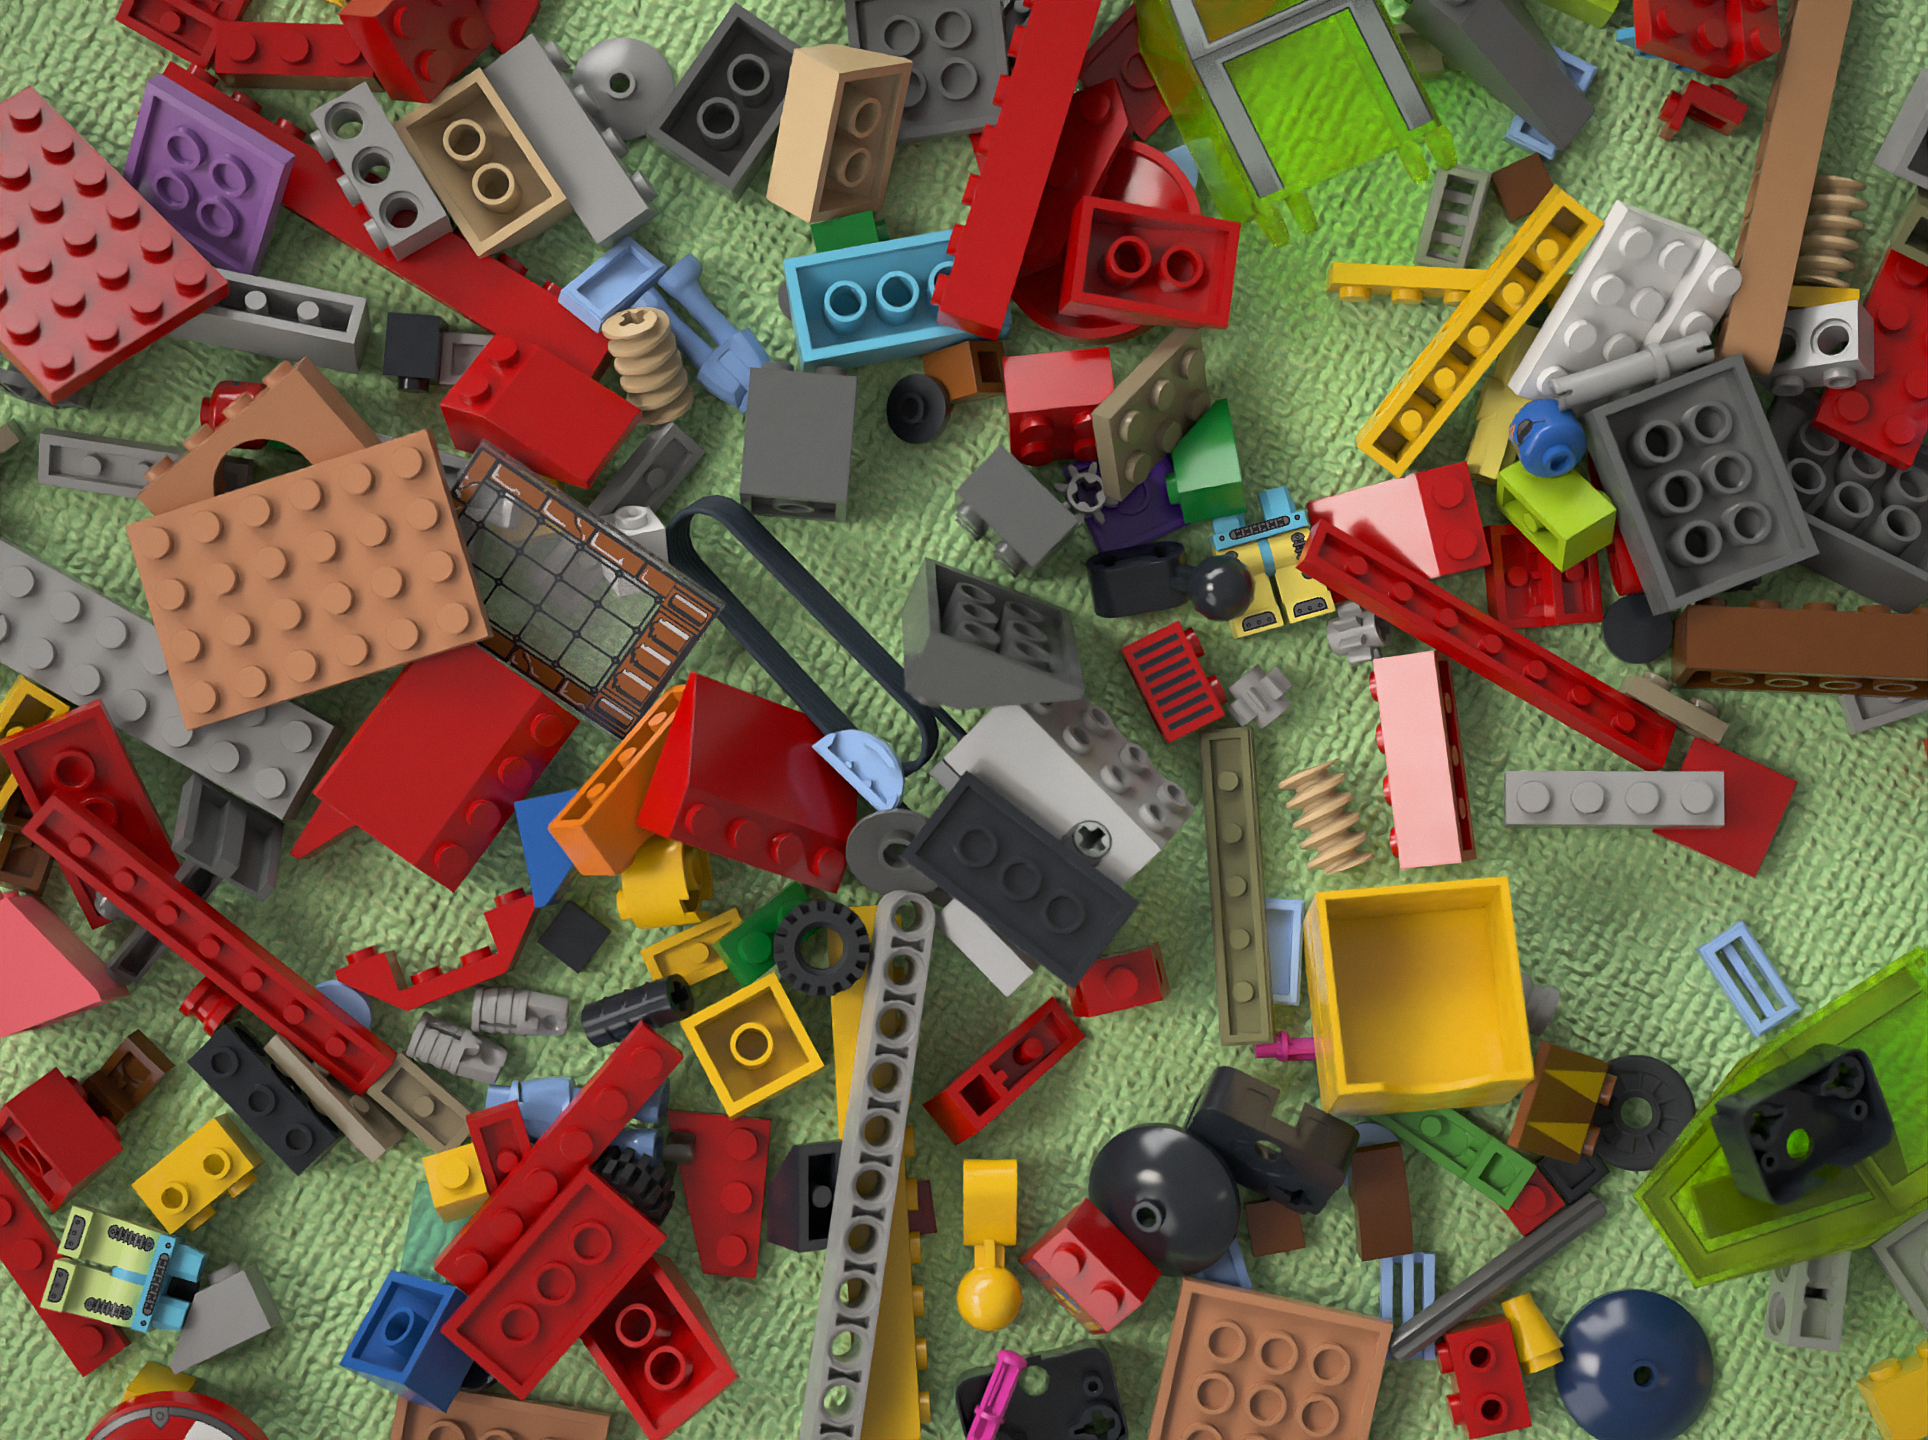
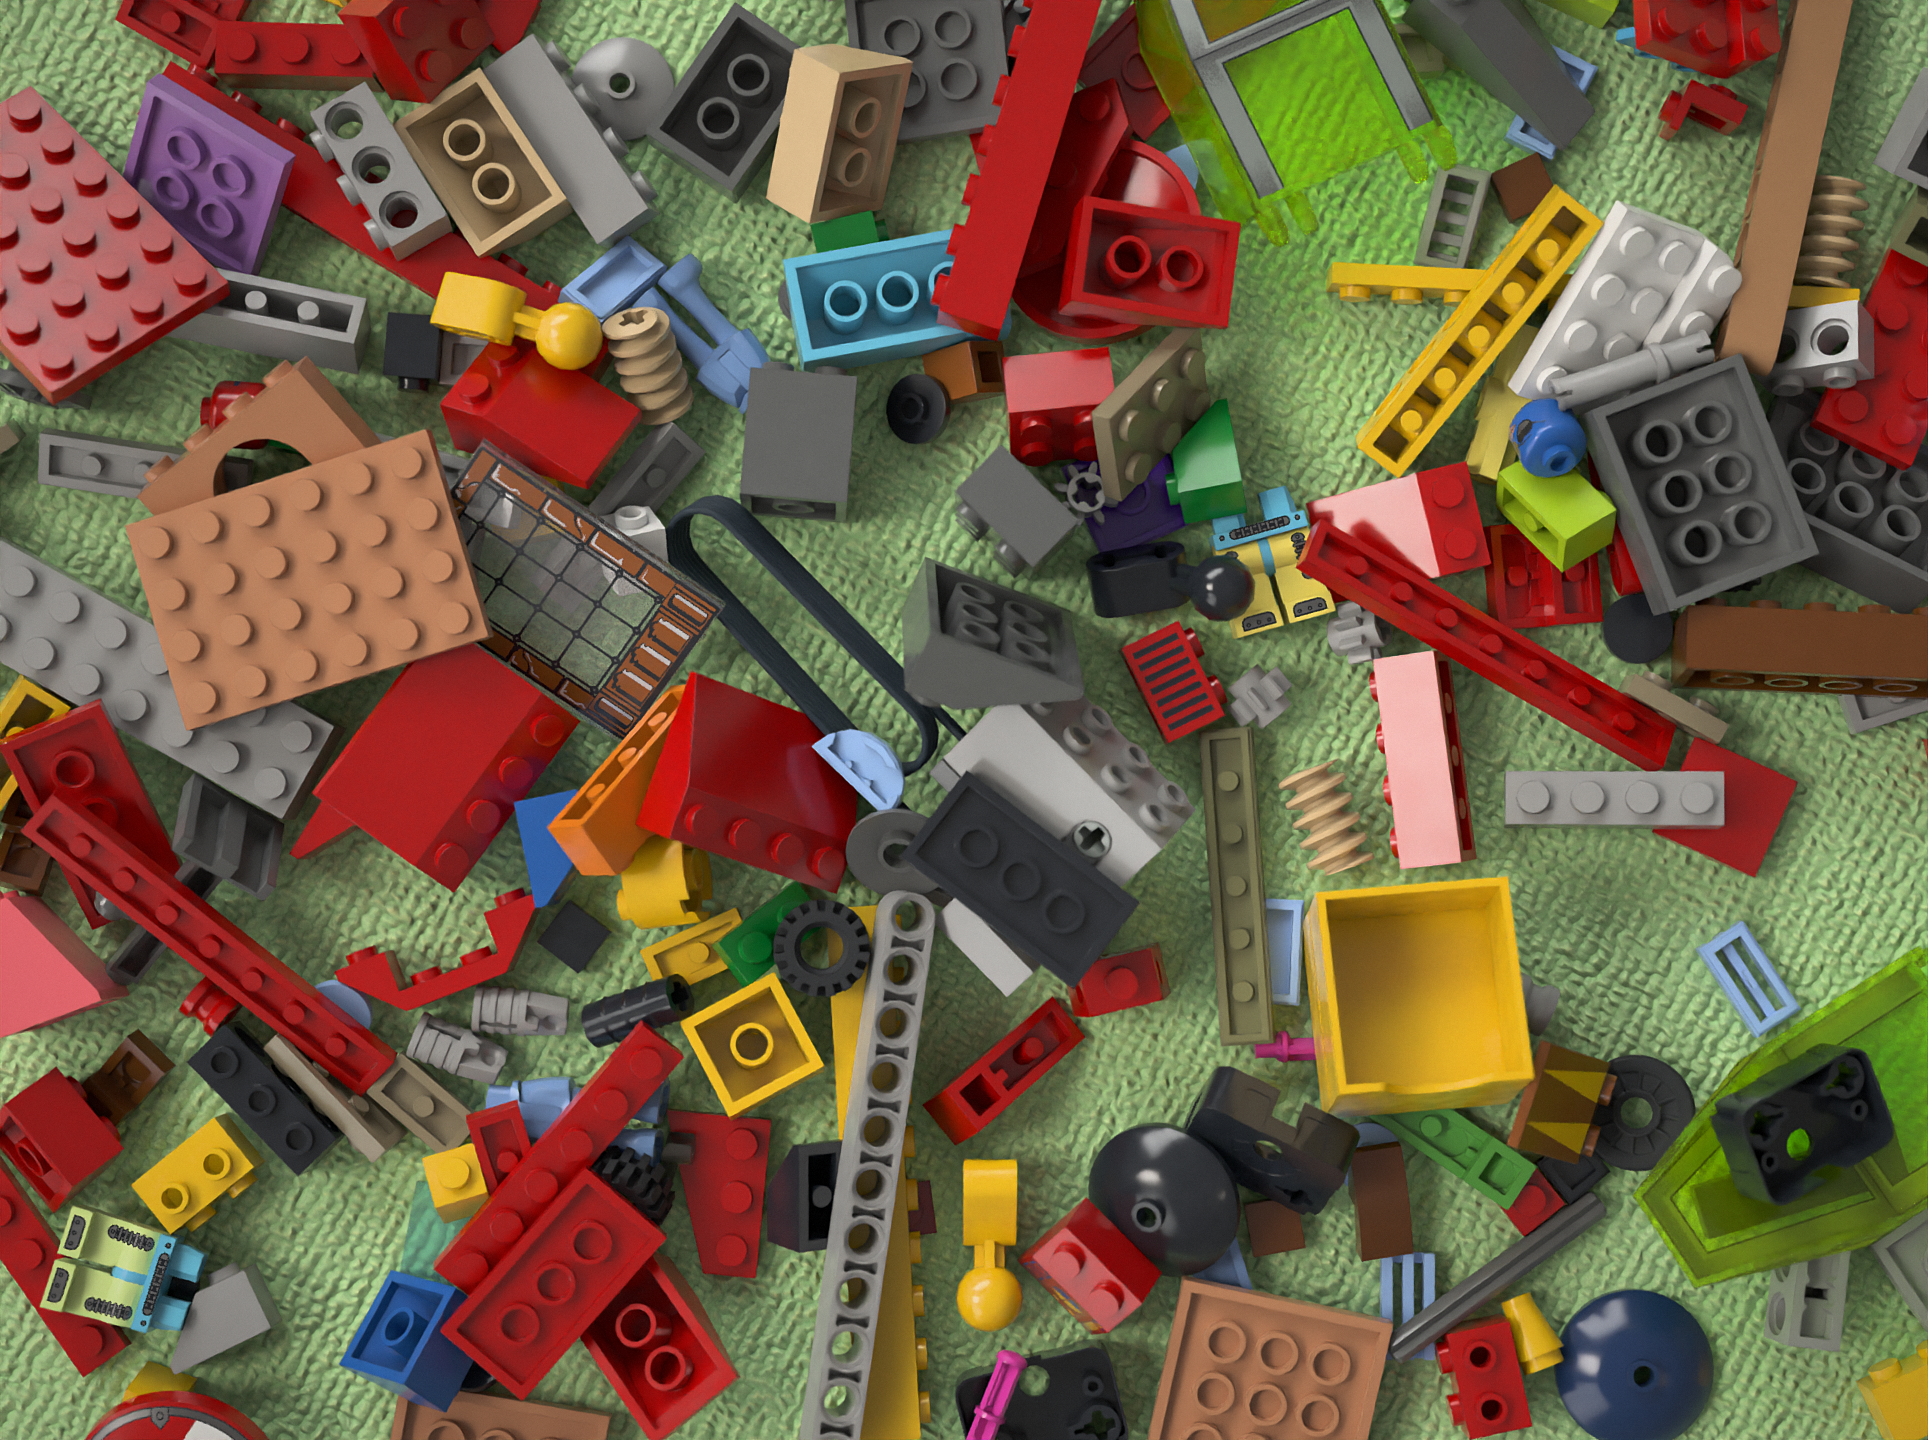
none -> yellow beam [429,272,603,370]

